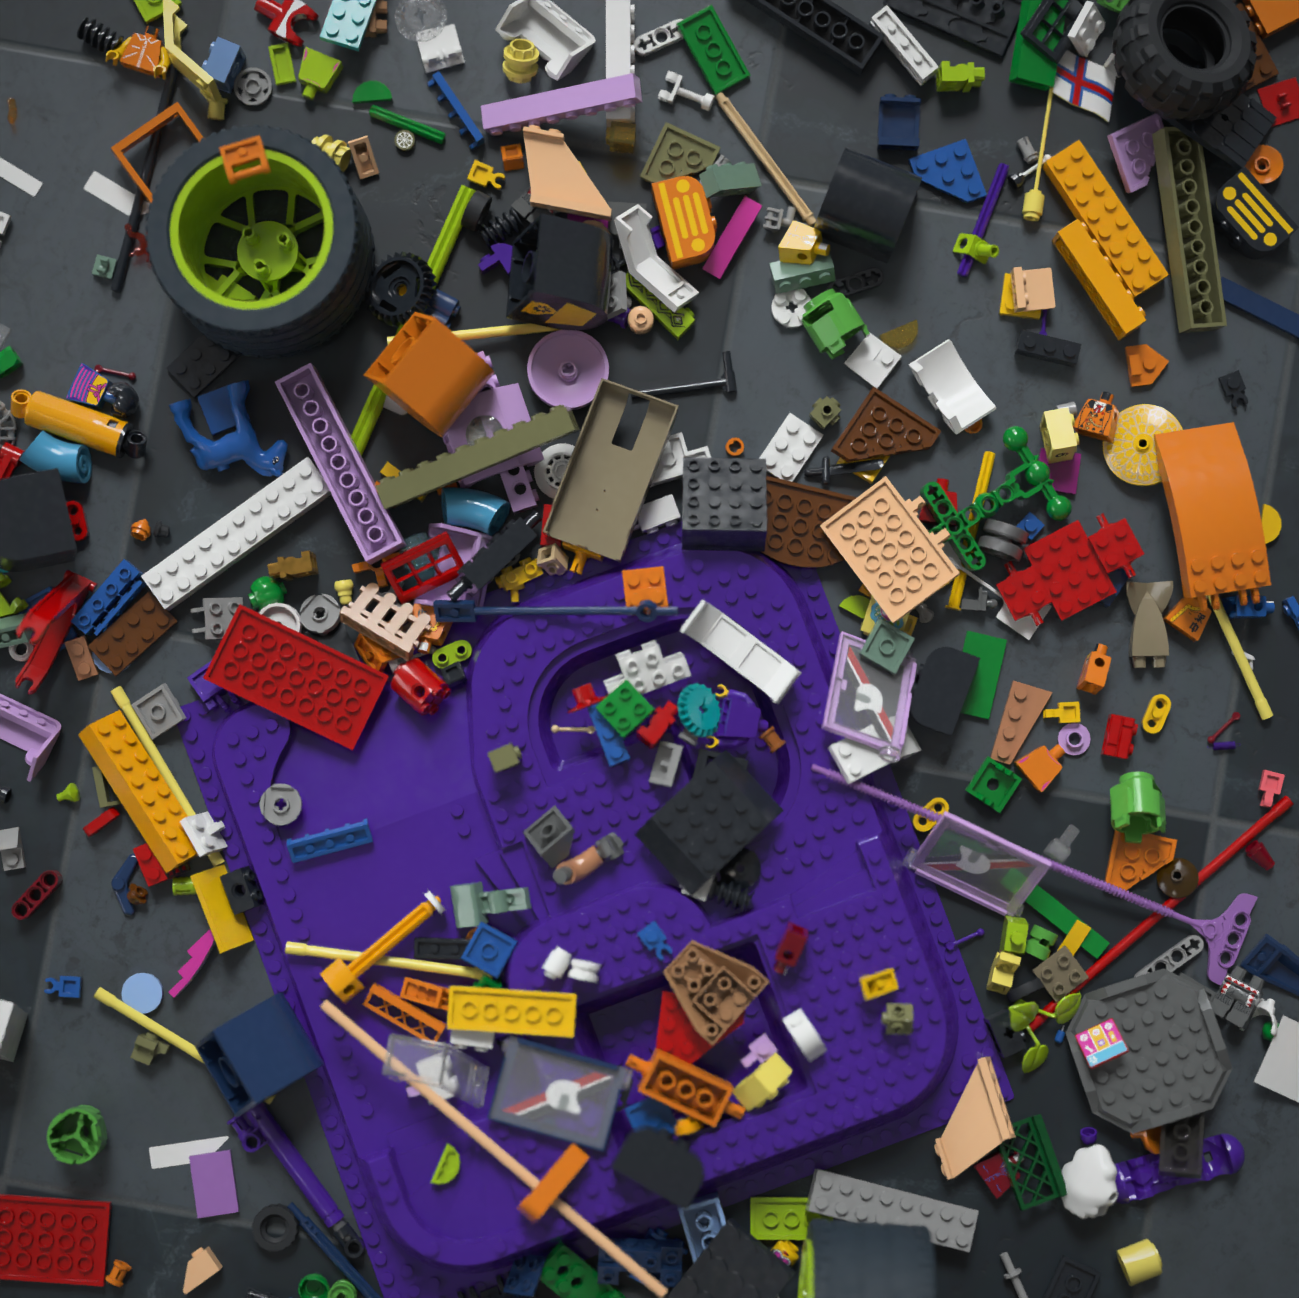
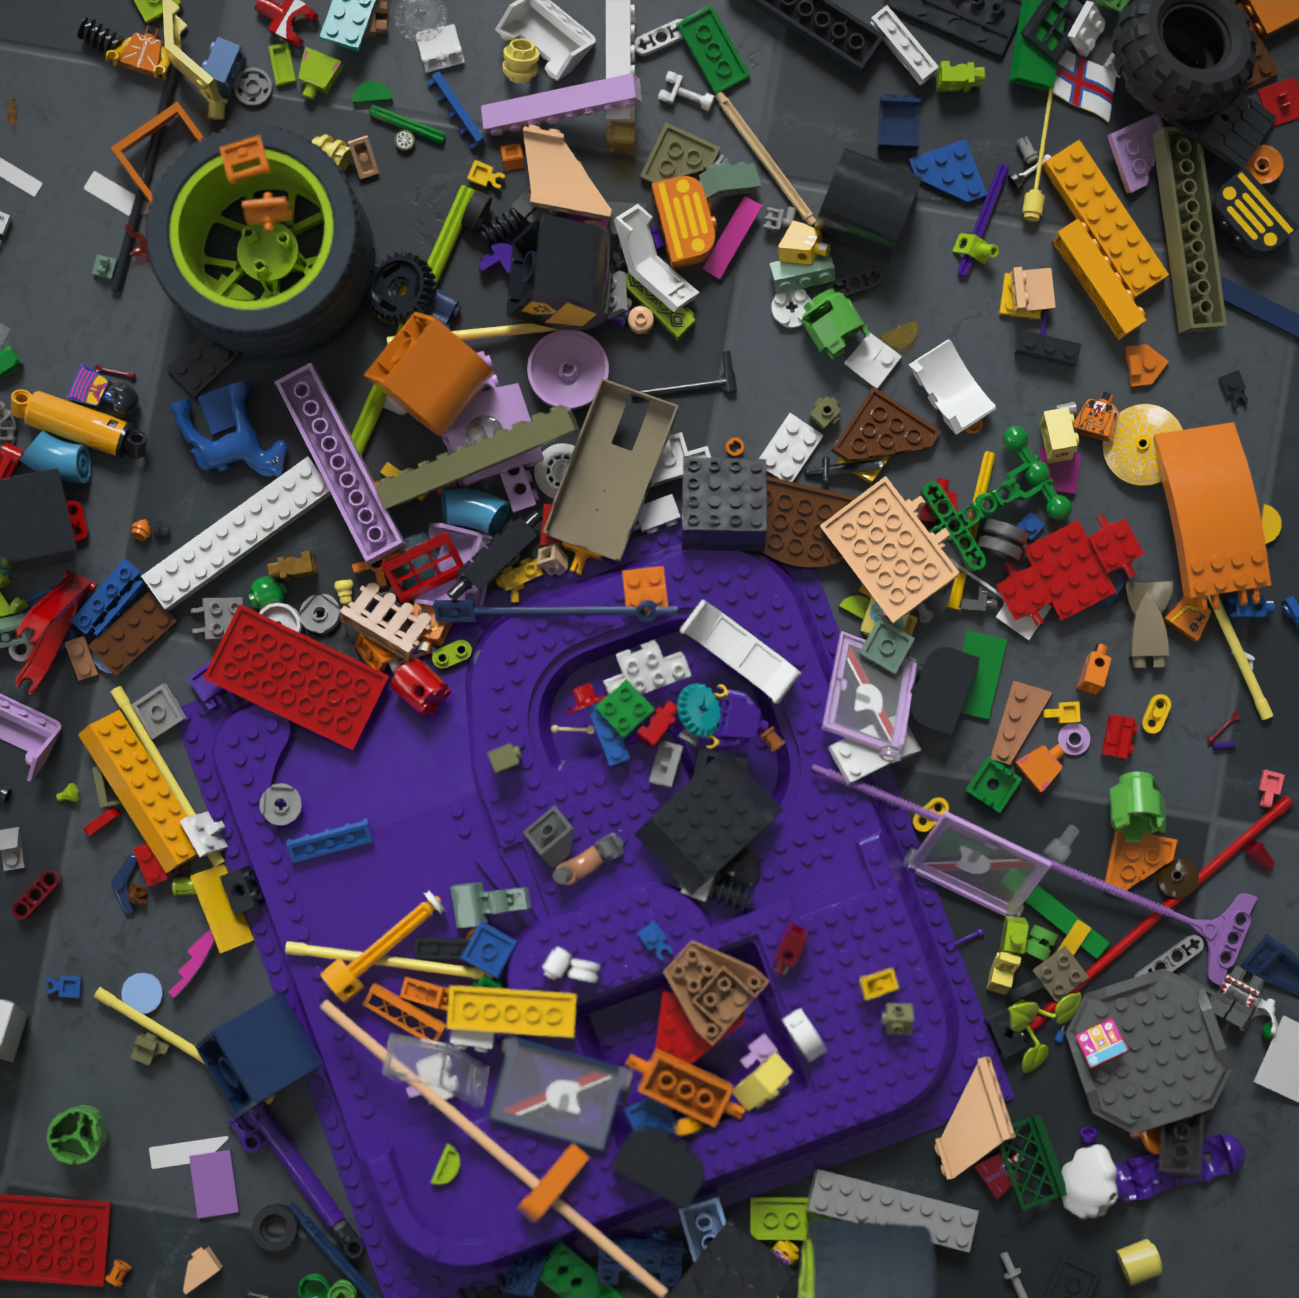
black tile [441,661,467,689] -> none
none -> orange pin [243,193,291,233]

